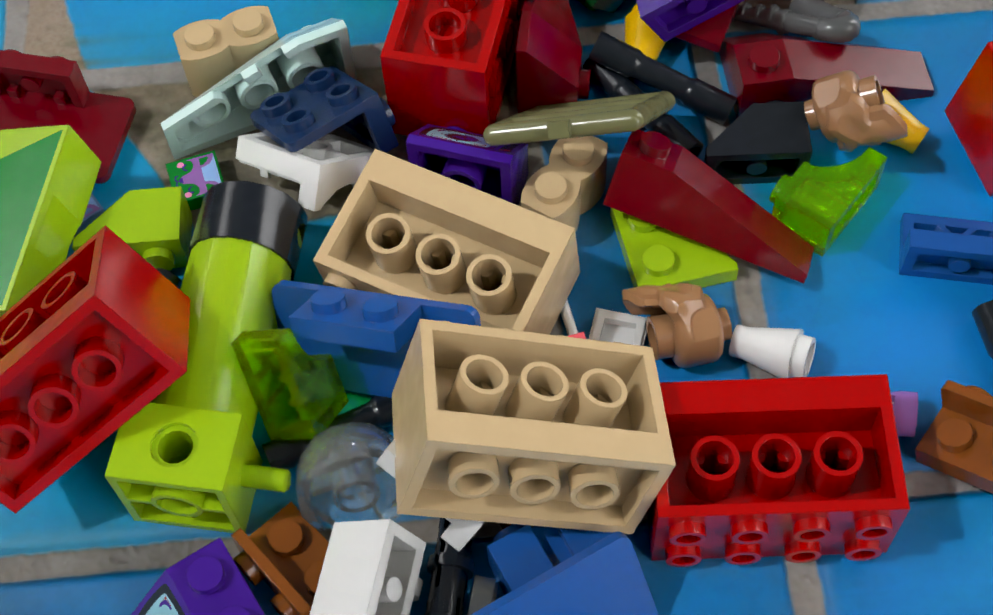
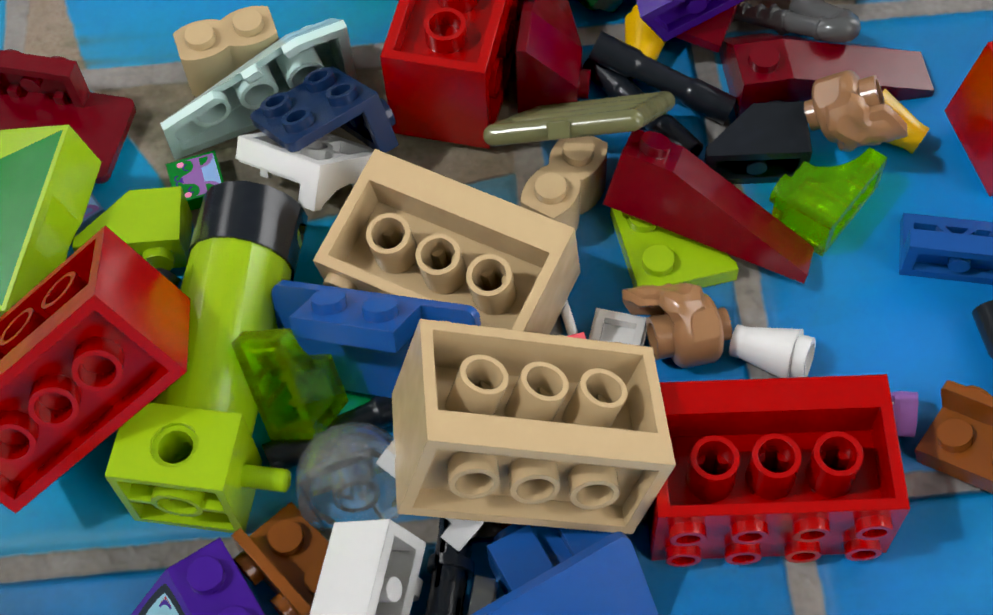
dark purple slope [406,124,529,205] -> none

